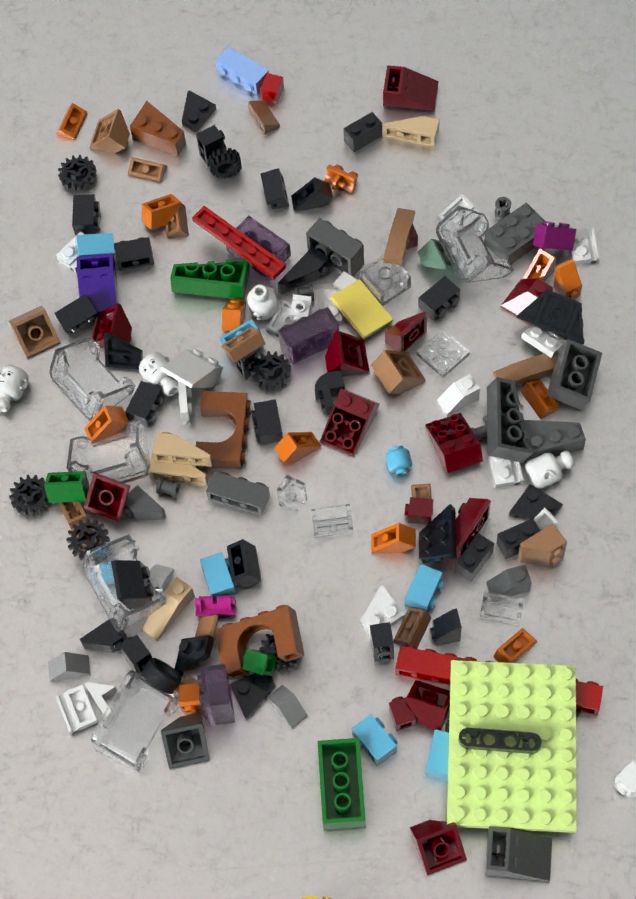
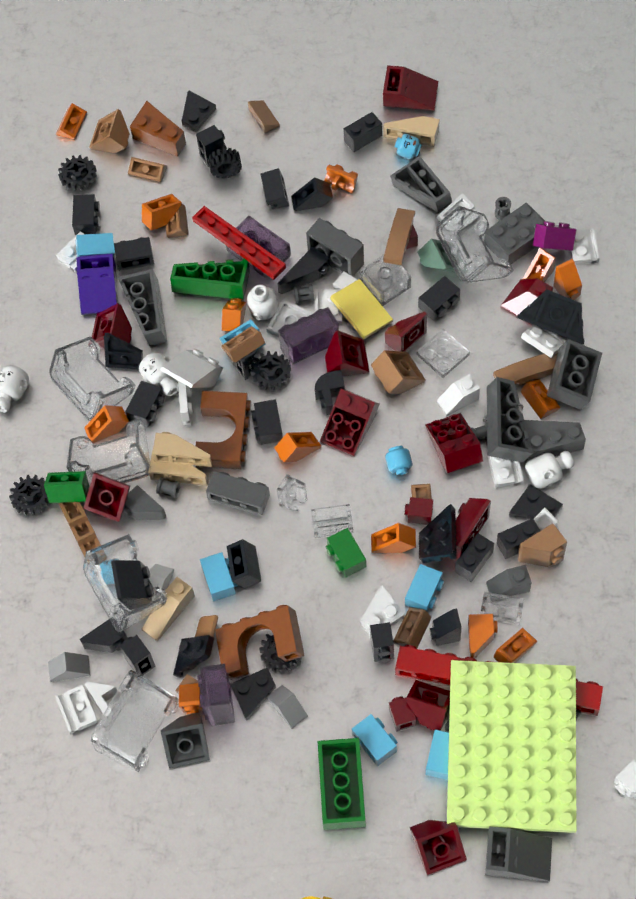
medium nougat slope [8,305,60,357] -> none
black brick [54,294,98,334] -> none
black gear [66,518,110,562] -> none
black tyre [141,658,182,694] -> none
dark pink hinge [195,595,236,616] -> none
light blue brick [216,47,269,94] -> none
green brick [242,649,277,676] -> none
red brick [260,73,284,103] -> none
white brick [289,294,312,325] -> none
black beam [458,728,542,754] -> none
none -> dark grey wedge [118,269,167,346]
none -> green brick [325,528,367,577]
none -> dark grey wedge [390,156,452,213]
none -> medium azure head [394,134,422,159]
none -> orange slope [468,614,498,658]

